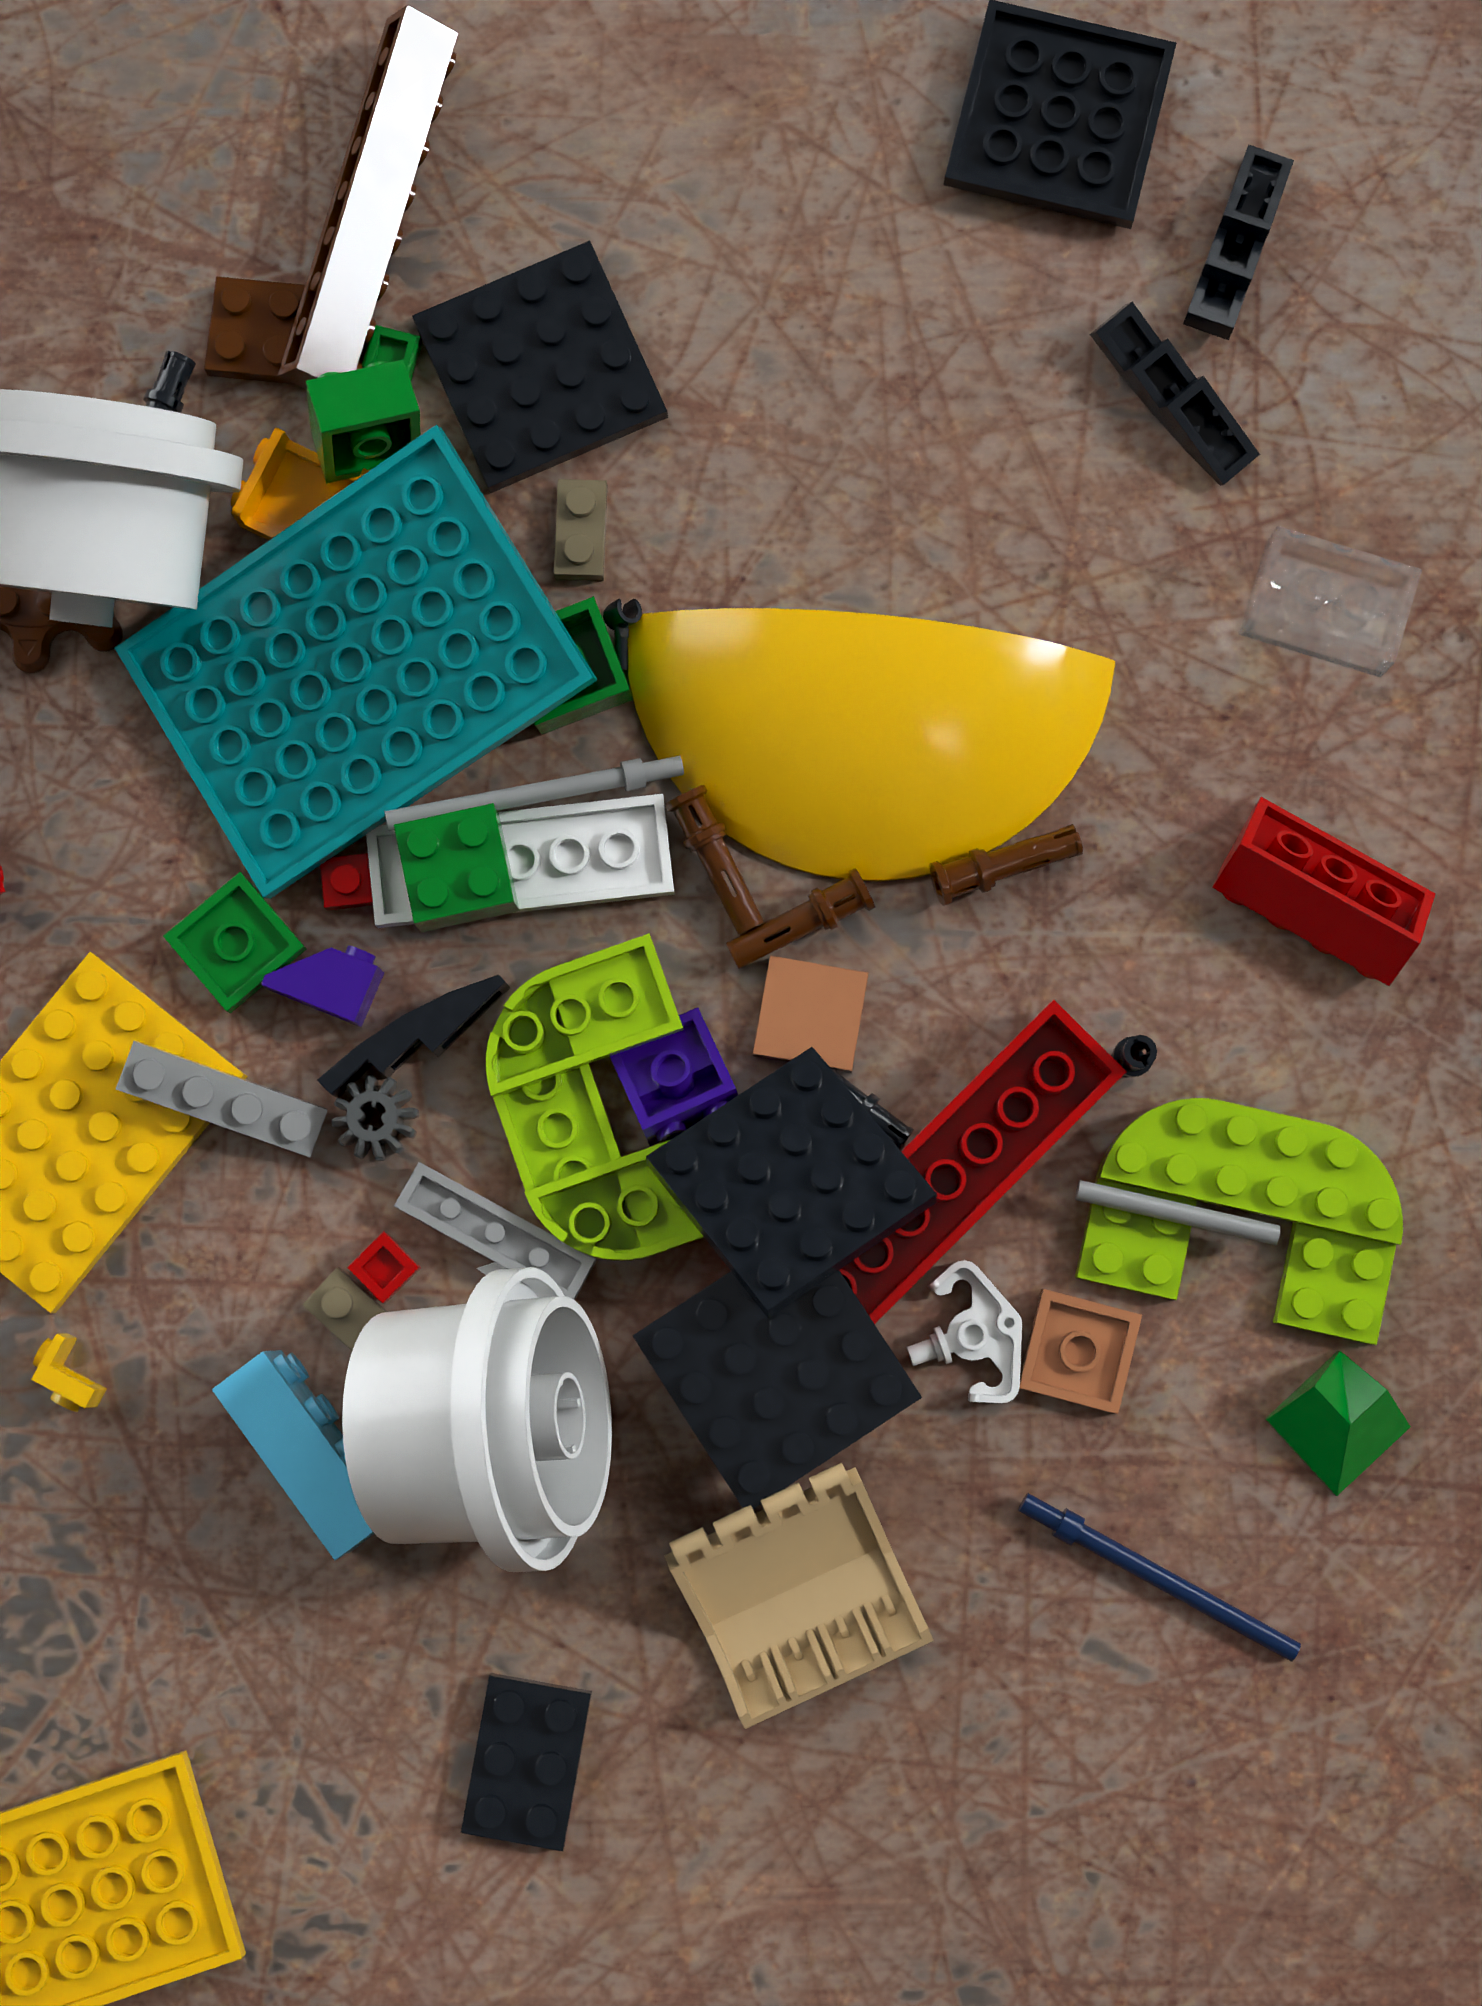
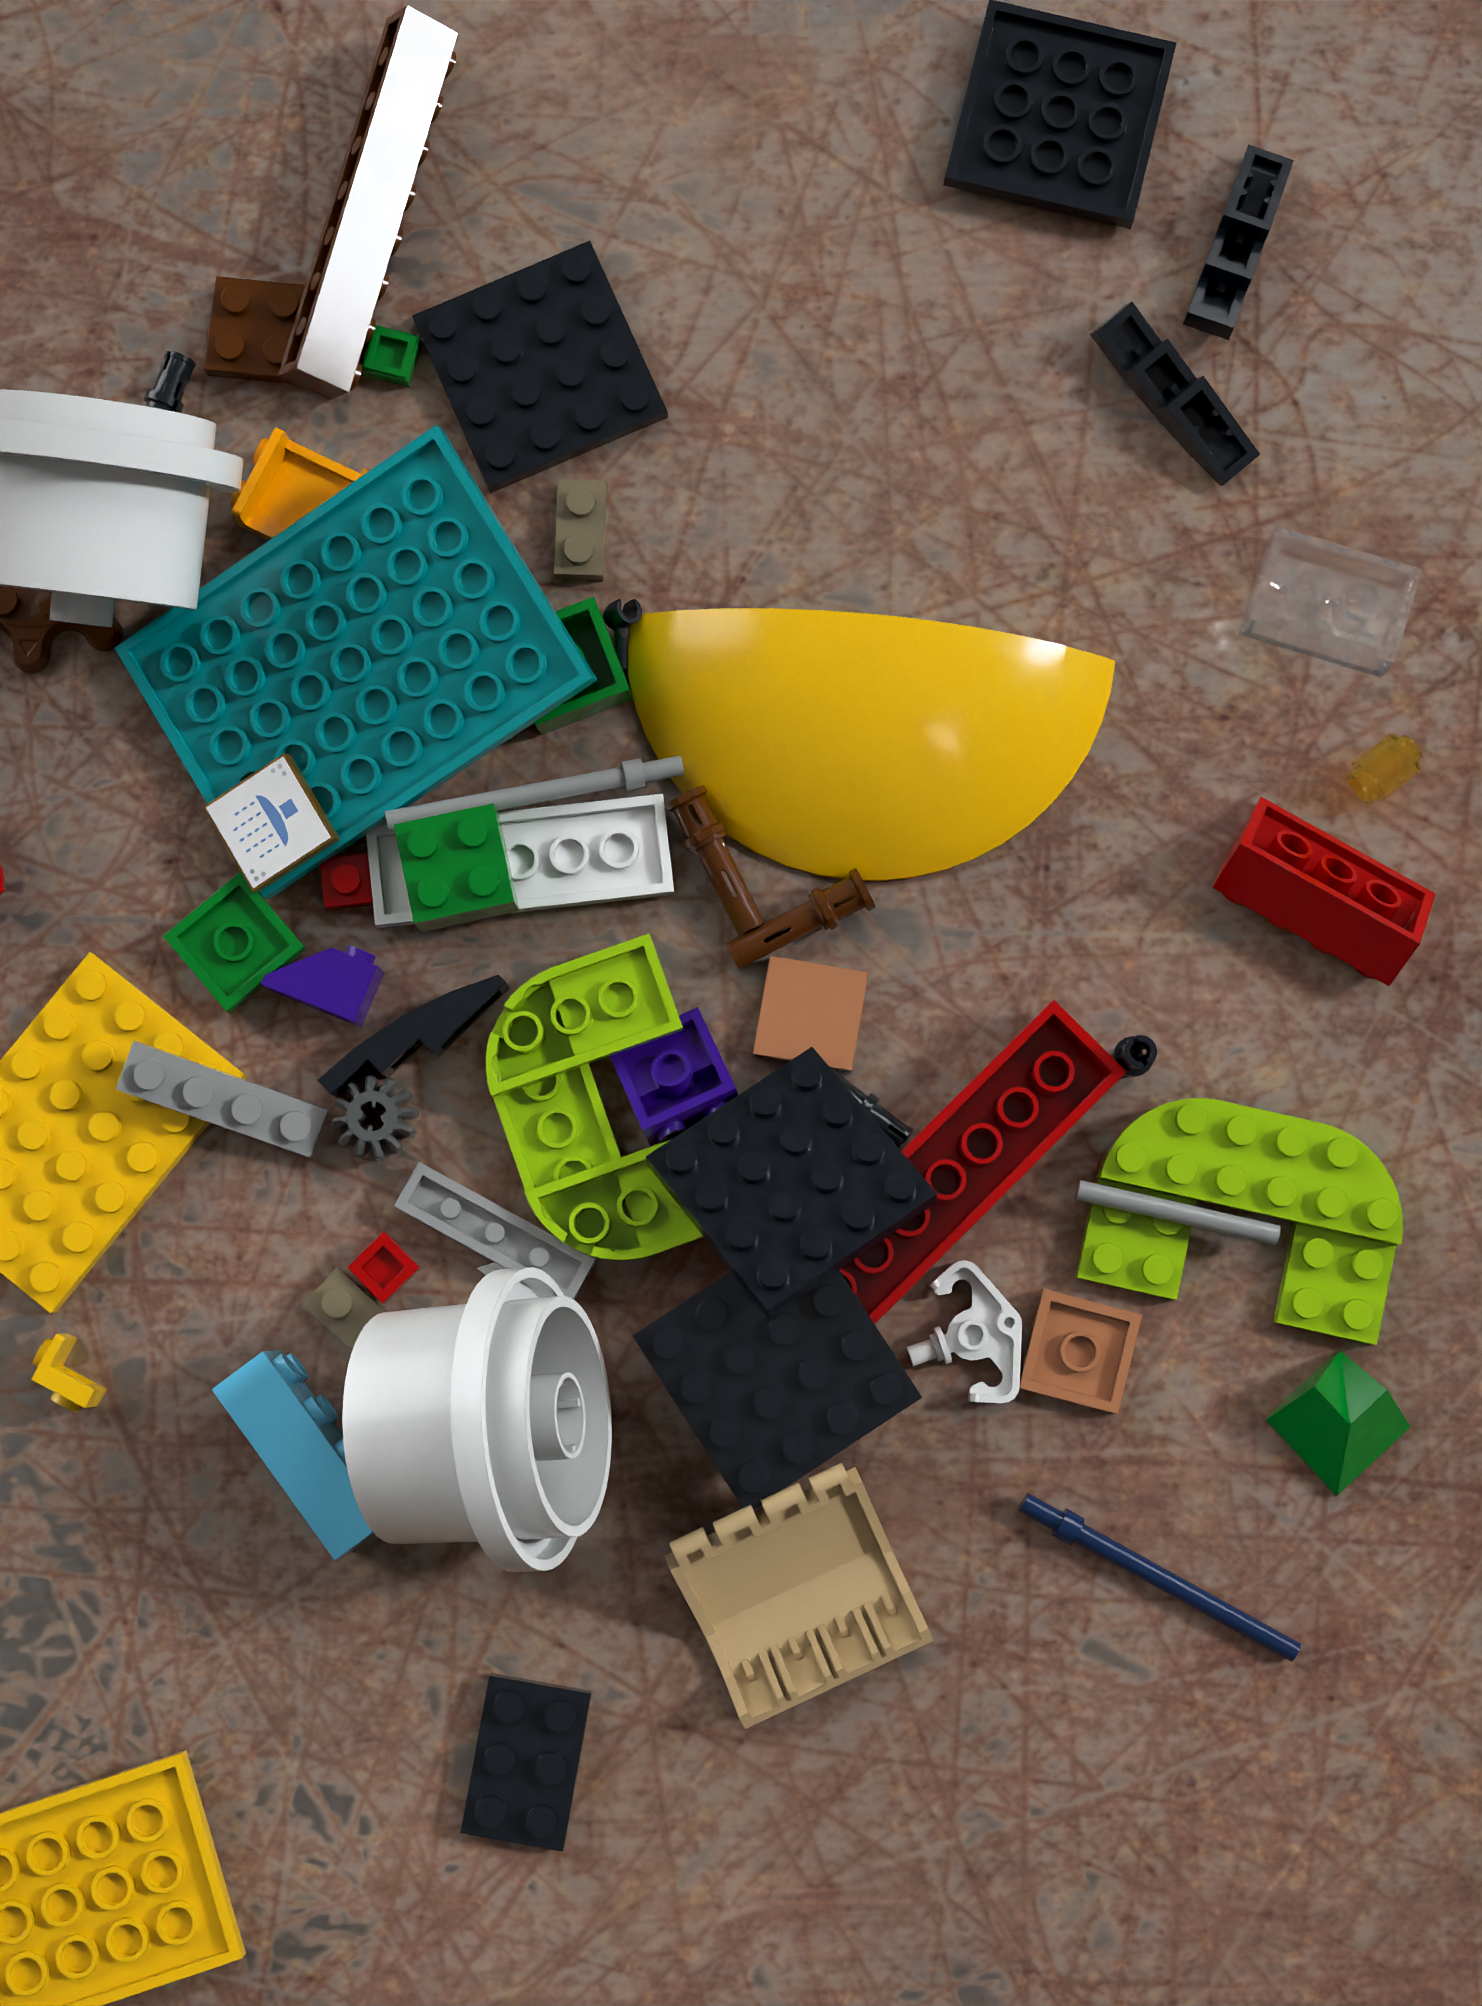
green brick [306,359,421,484] -> none
reddish brown pin [929,824,1083,906] -> none
none -> white tile [203,753,340,893]
none -> clear yellow brick [1345,733,1423,805]

